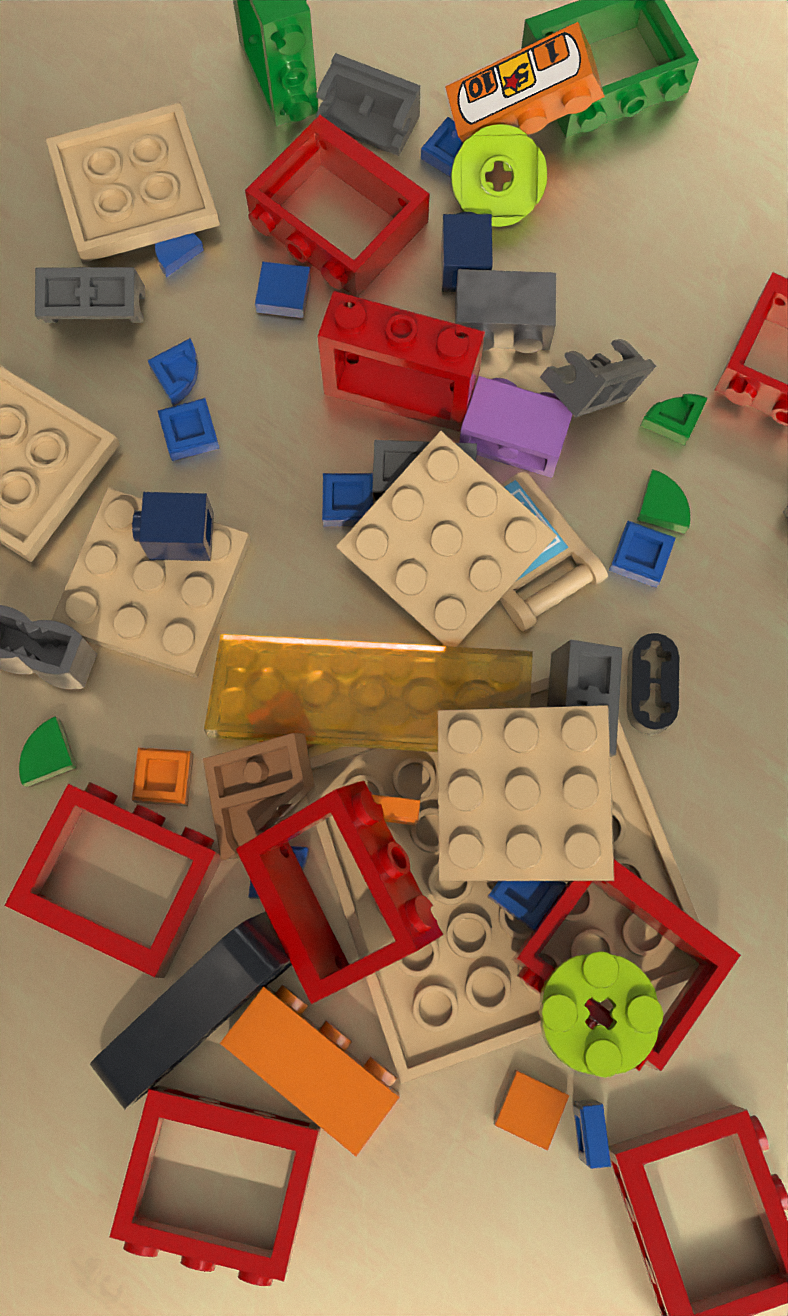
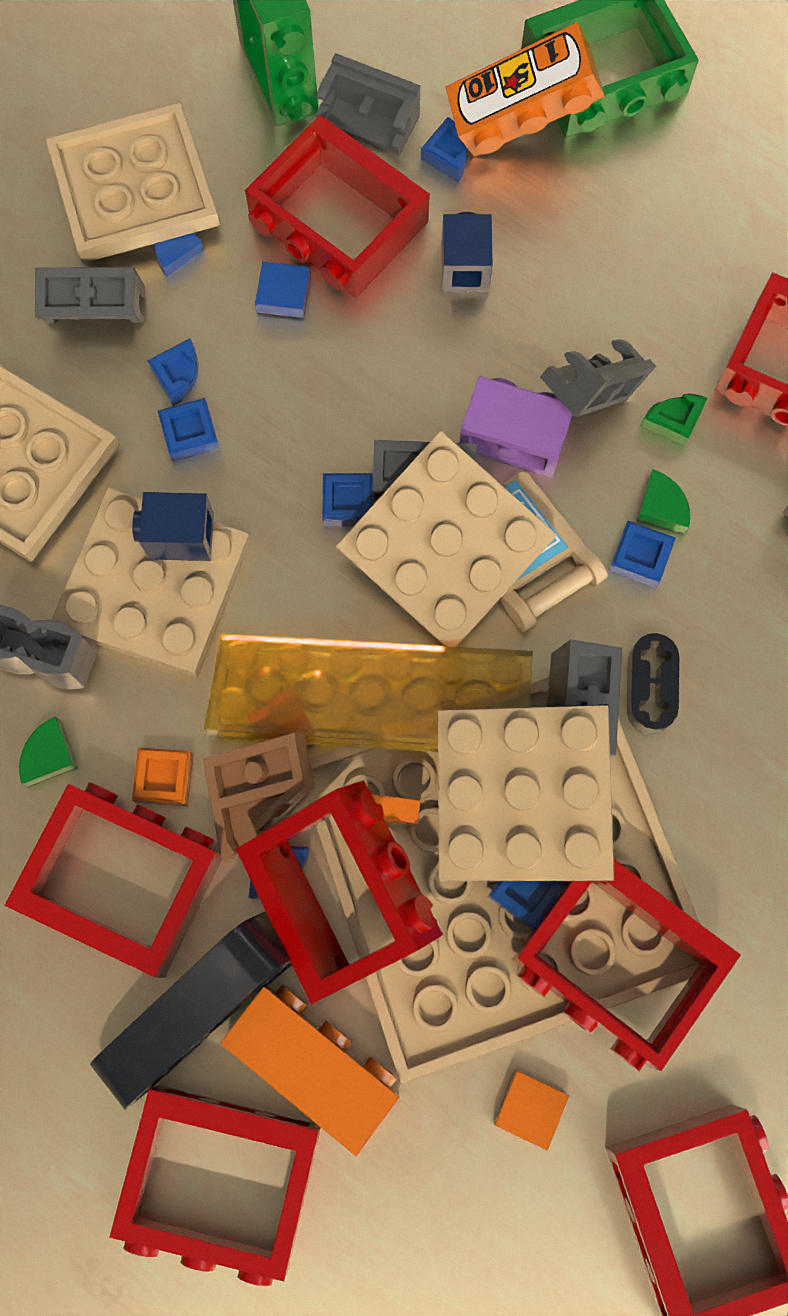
red window [317,291,485,432] -> none
lime plate [450,124,547,227] -> none
flat silver brick [455,269,556,353] -> none
lime plate [539,951,663,1078] -> none
blue tile [573,1099,611,1169] -> none

